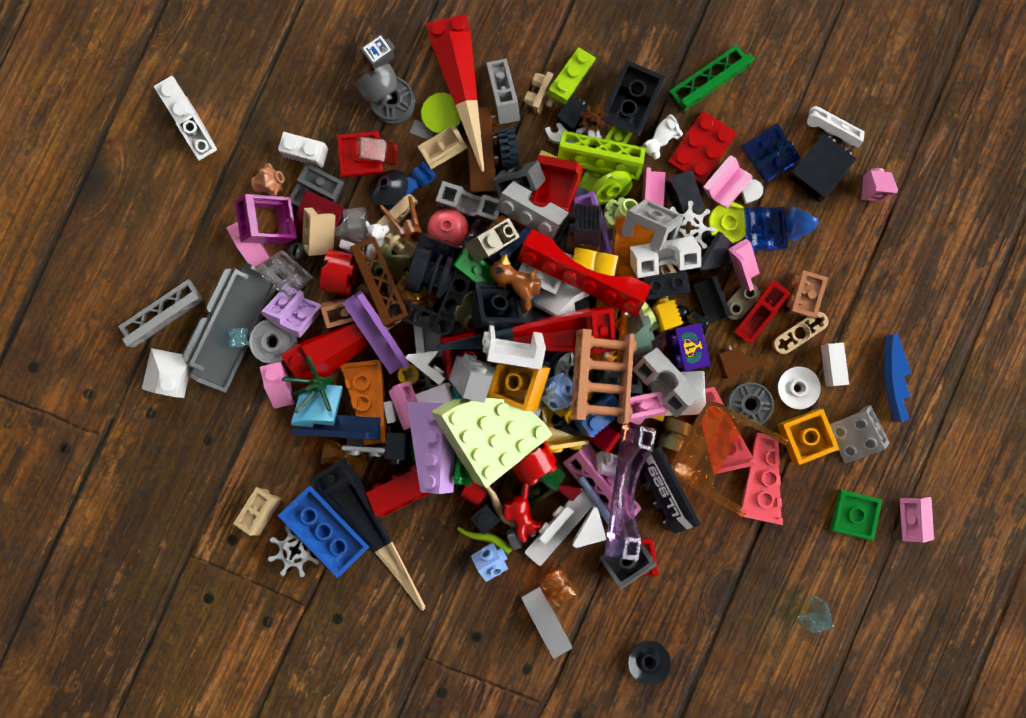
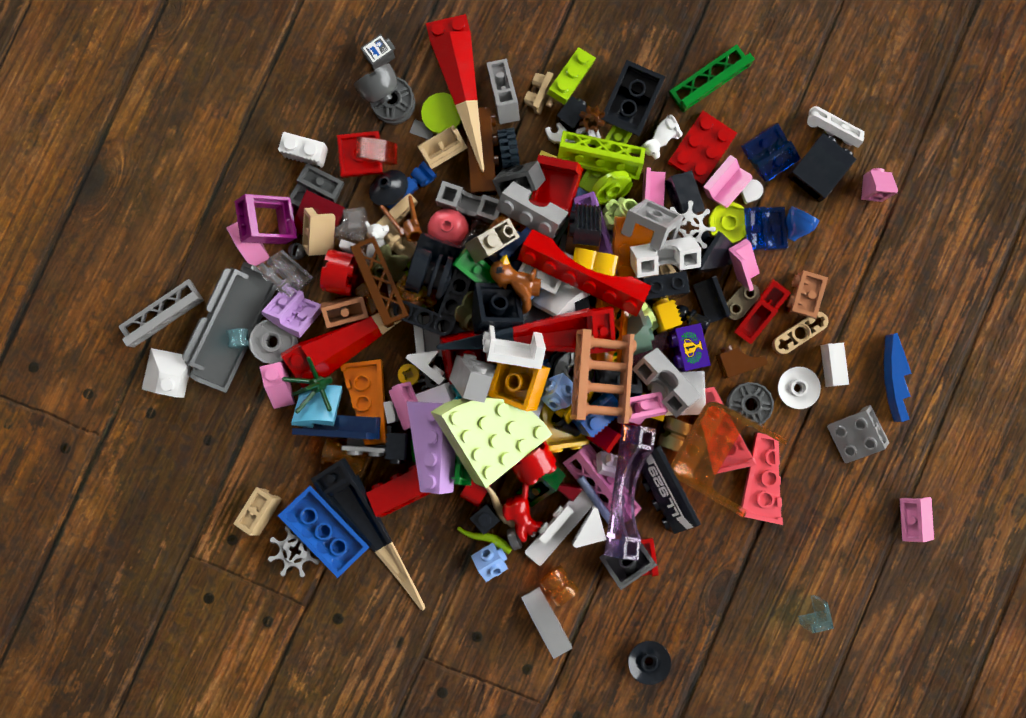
white slope [154,76,217,161] -> none
nougat rock [251,163,284,196] -> none
medium lavender fence [342,291,410,374] -> none
light orange brick [777,409,839,465] -> none
green tile [830,489,883,541] -> none

